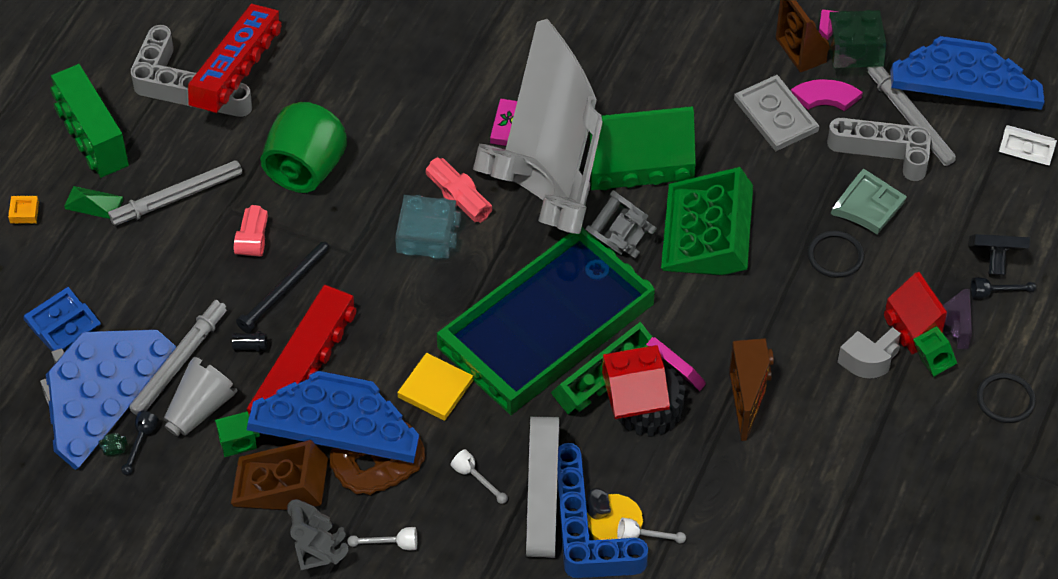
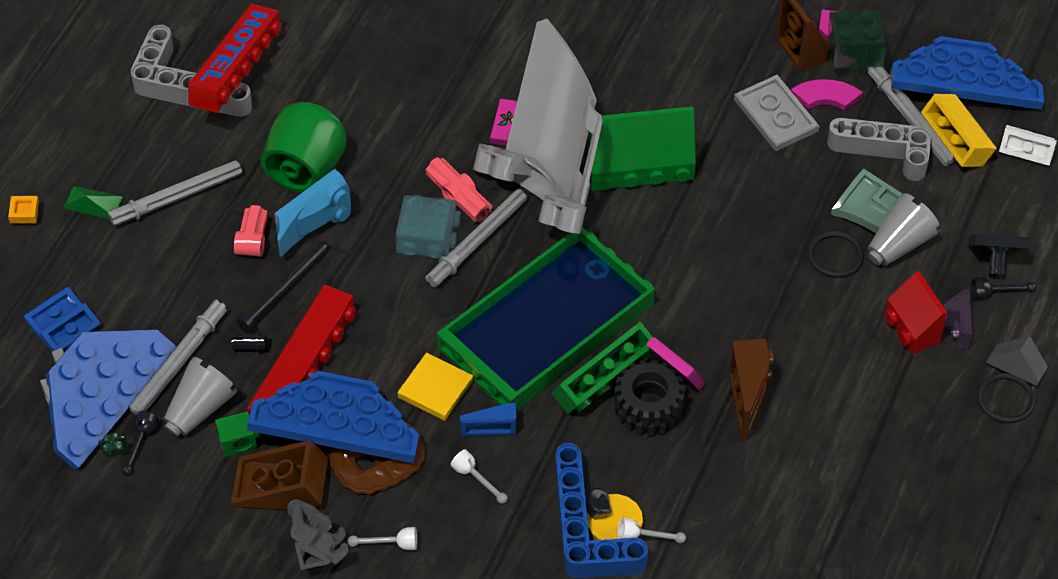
green brick [50,64,129,178] -> none
light grey beam [526,416,559,558] -> none
dark grey piece [585,190,657,258] -> none
slope [602,345,670,419] -> none
green slope [661,167,753,275] -> none
light grey brick [838,327,901,378] -> none
green brick [913,326,957,377] -> none
none -> dark azure slope [274,169,351,257]
none -> light grey axle [425,189,527,287]
none -> blue slope [460,403,516,436]
none -> light grey cone [867,193,940,266]
none -> yellow brick [921,94,997,167]
none -> dark grey slope [987,335,1048,386]

